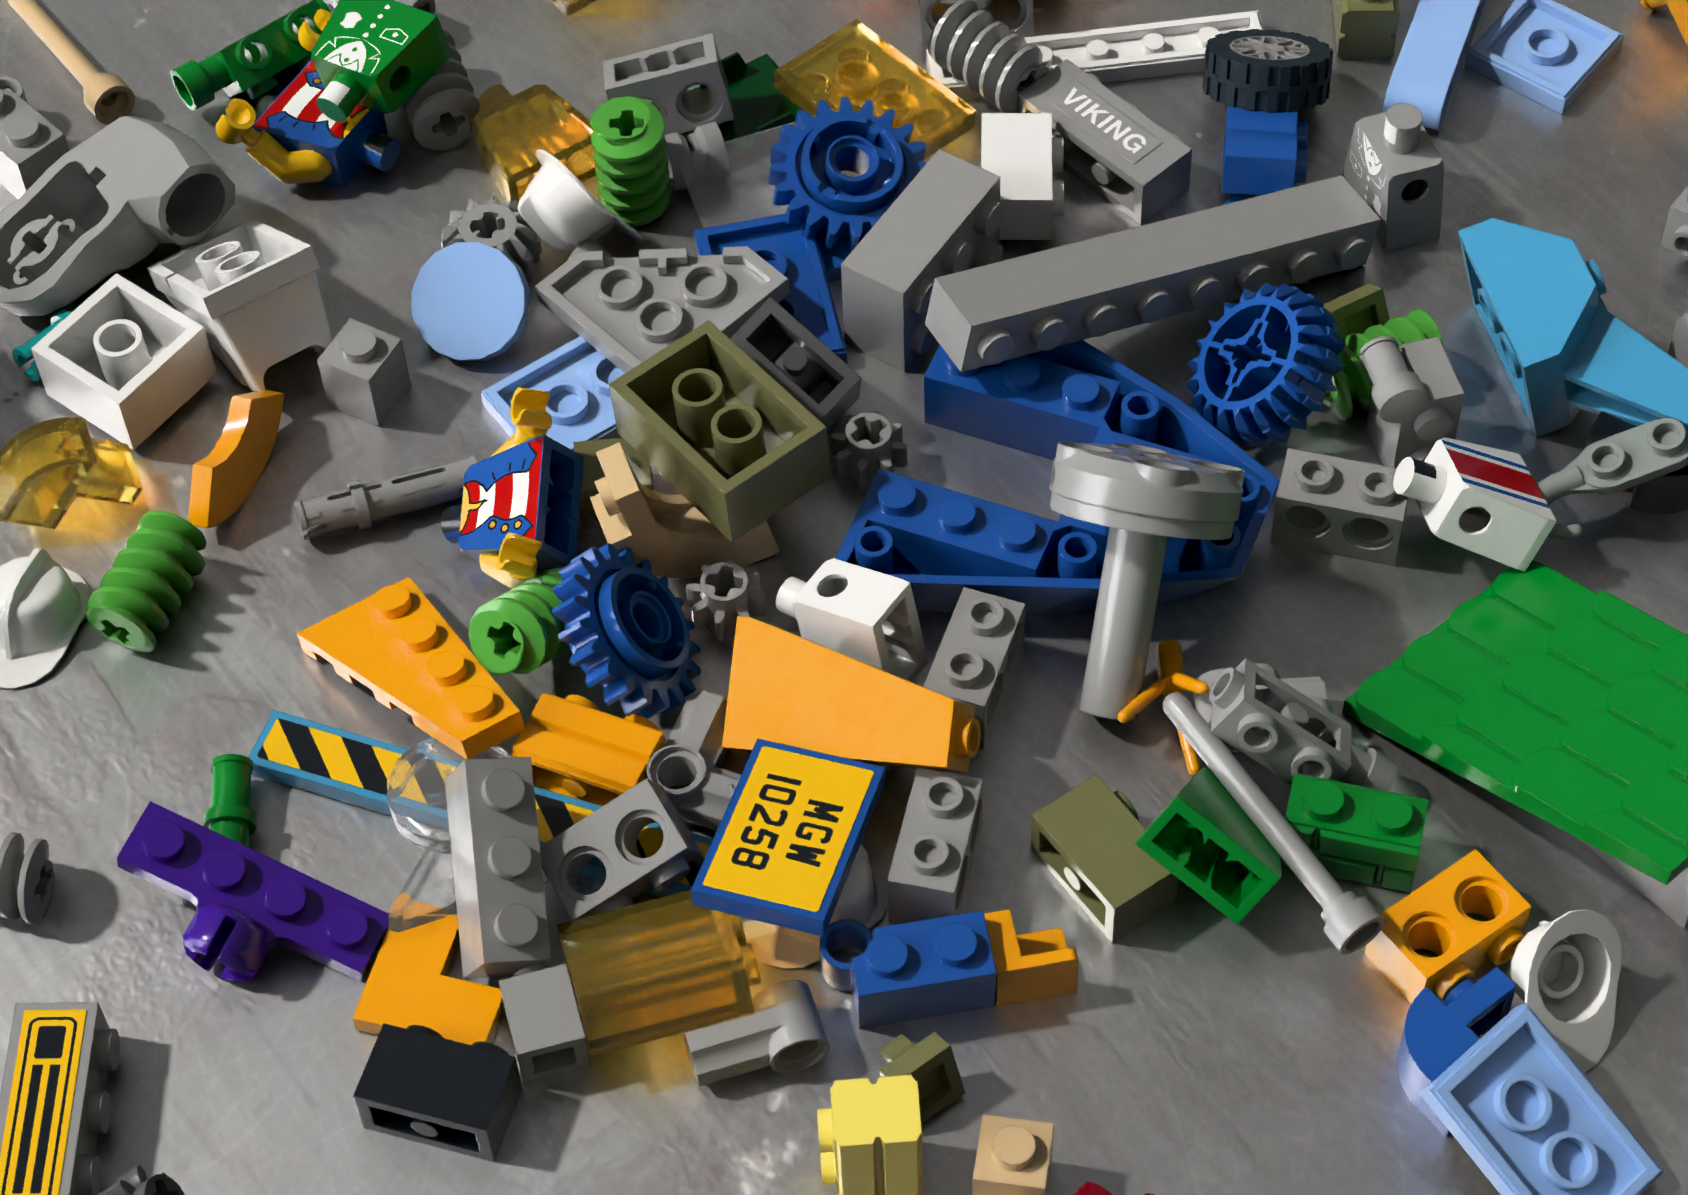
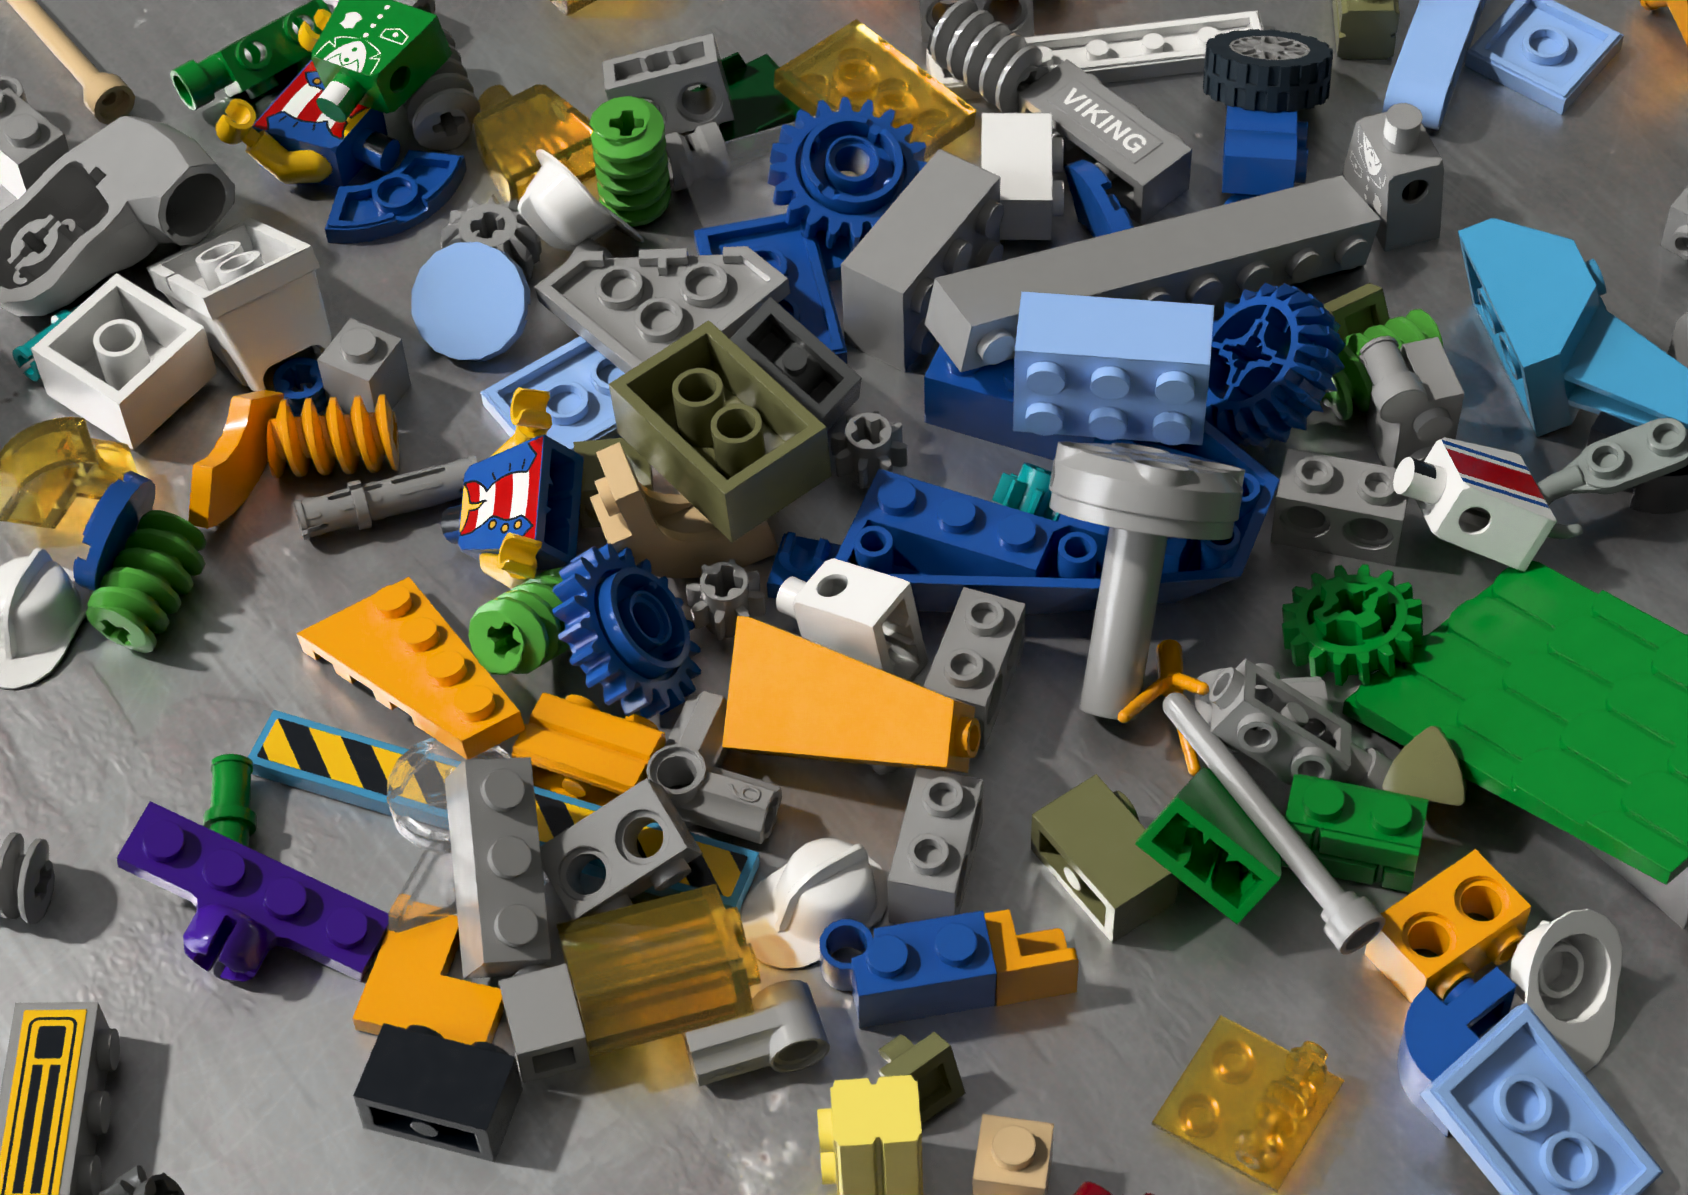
tile [691,738,886,937] -> none
none -> blue tile [73,471,155,592]
none -> light orange piece [266,394,400,478]
none -> blue bush [272,357,328,416]
none -> blue tile [325,150,467,244]
none -> blue tile [767,531,841,599]
none -> teal gear [992,462,1061,522]
none -> light blue brick [1013,291,1214,445]
none -> blue tile [1064,160,1134,237]
none -> clear yellow hinge [1152,1015,1344,1193]
none -> green gear [1282,564,1423,686]
none -> olive tile [1382,726,1469,806]

